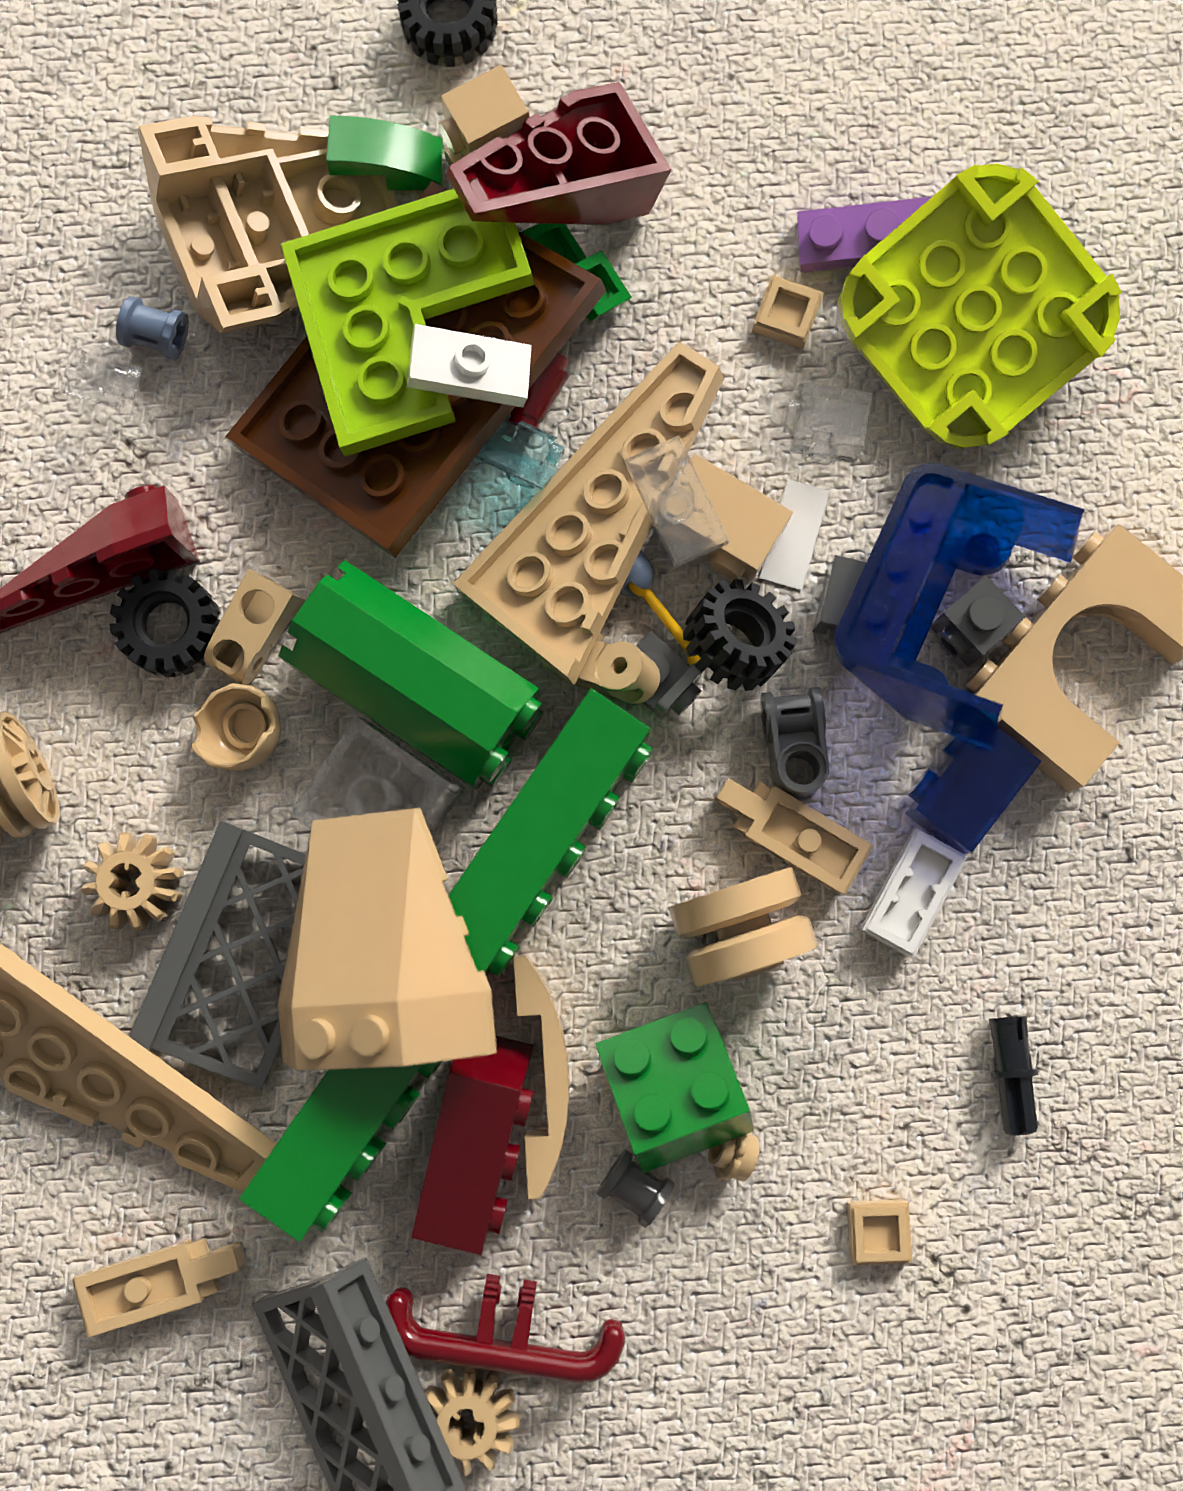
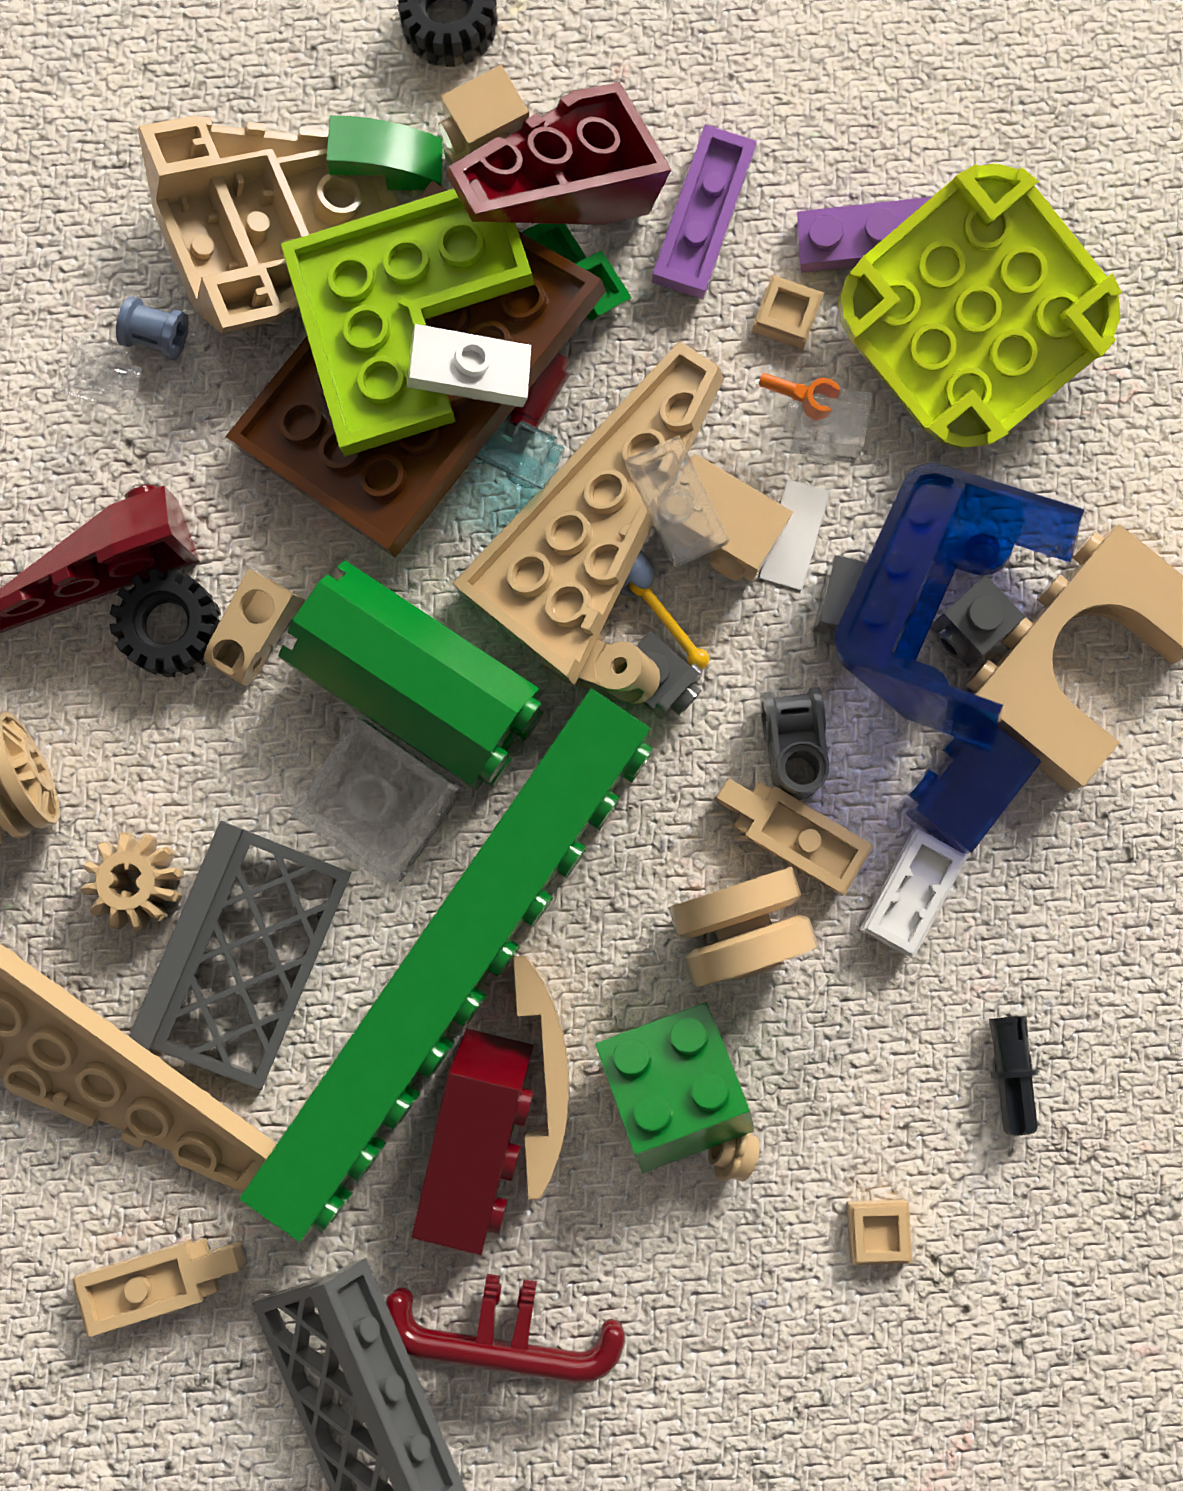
tan hair [191,683,281,772] -> none
tan wedge [278,808,497,1071] -> none
tan gear [425,1367,520,1477] -> none
dark grey bush [596,1149,675,1228] -> none
black tyre [683,579,796,691] -> none
none -> medium lavender plate [652,124,757,300]
none -> orange hand [759,373,840,420]

